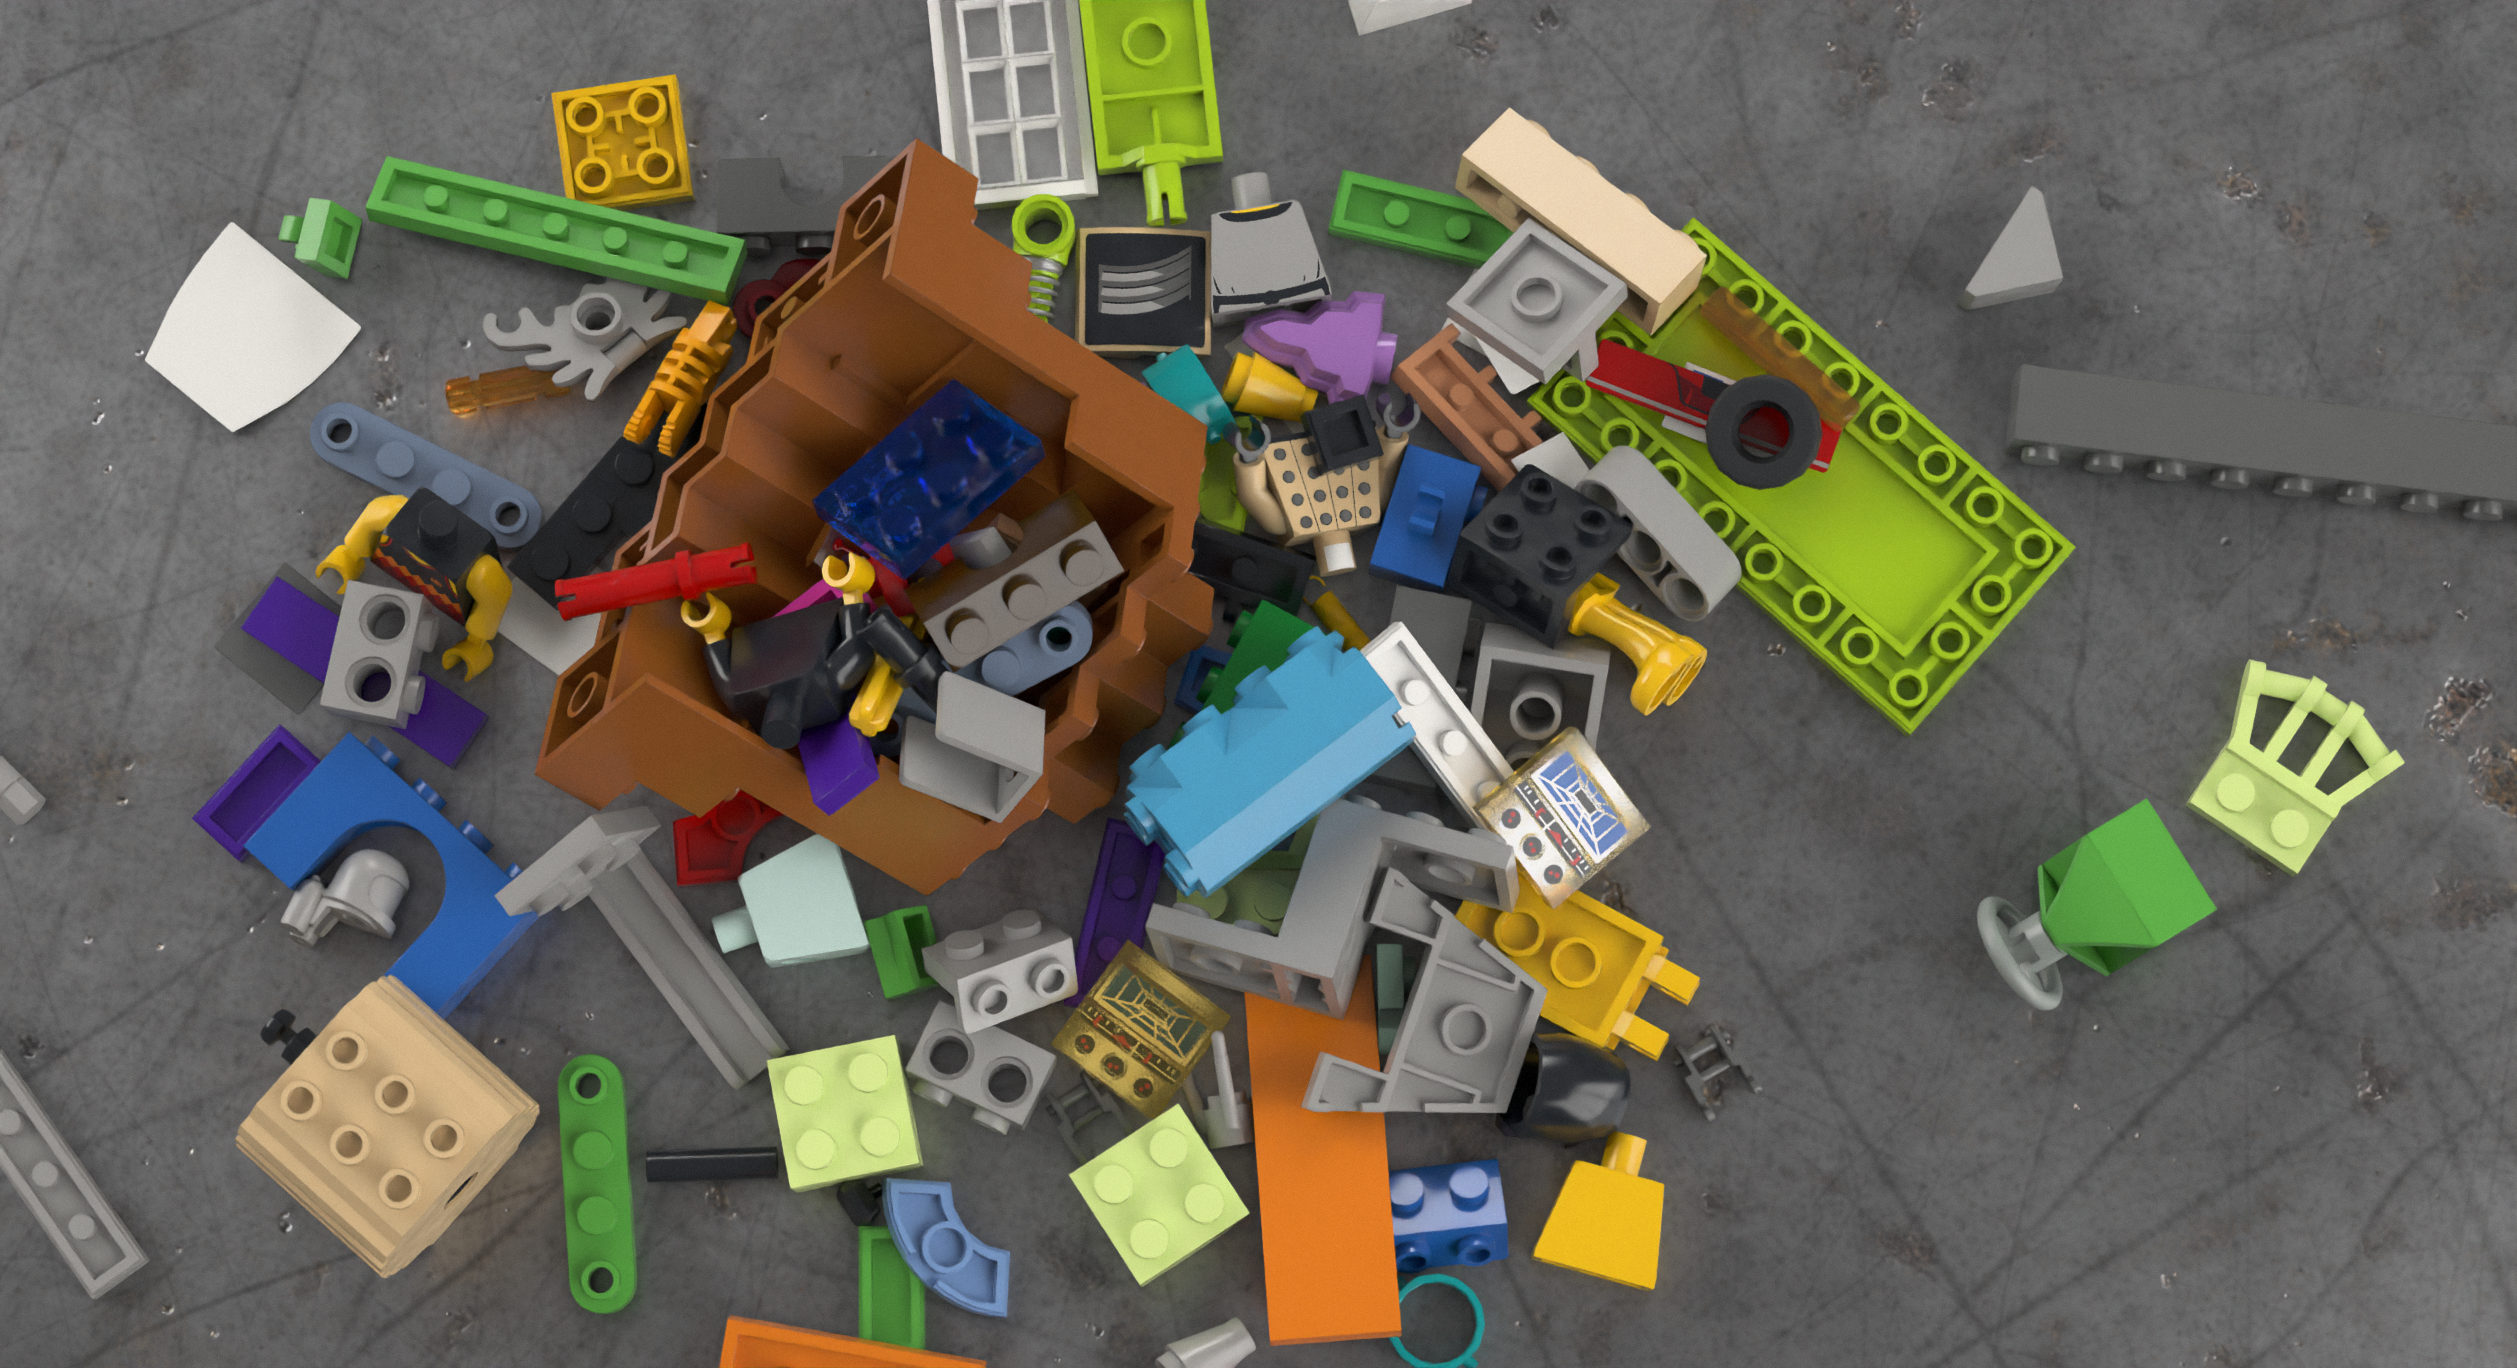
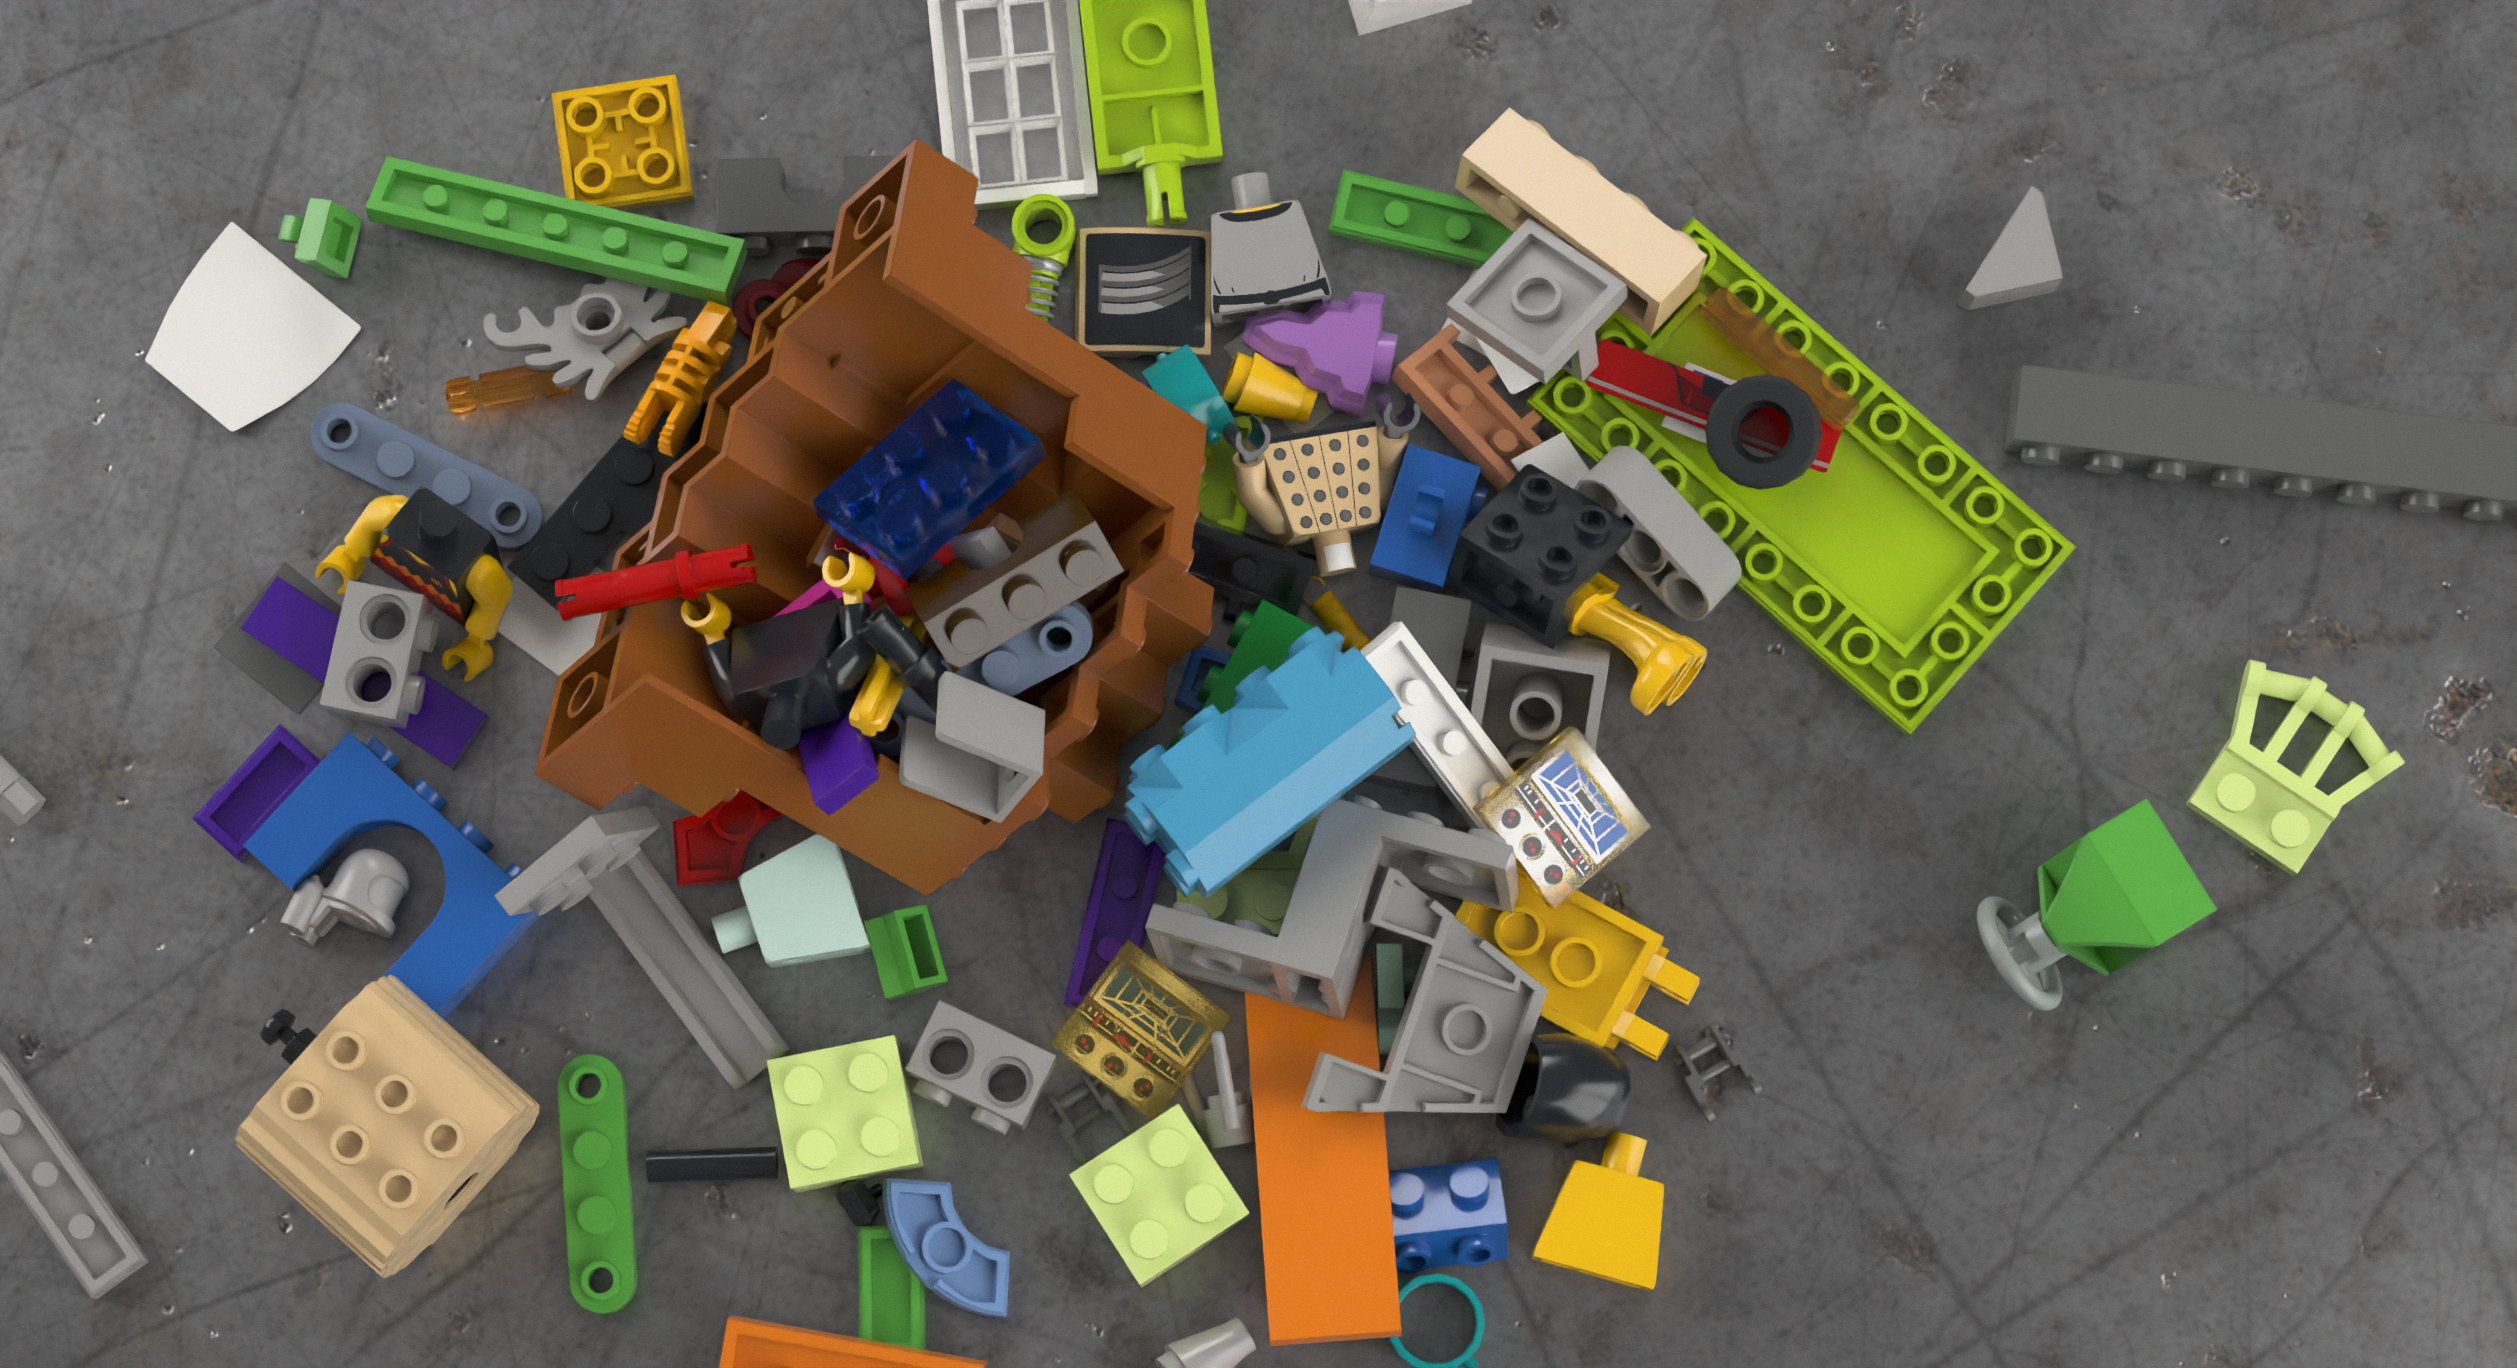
light grey bracket [922,908,1078,1034] -> none
black tile [1300,394,1384,477] -> none

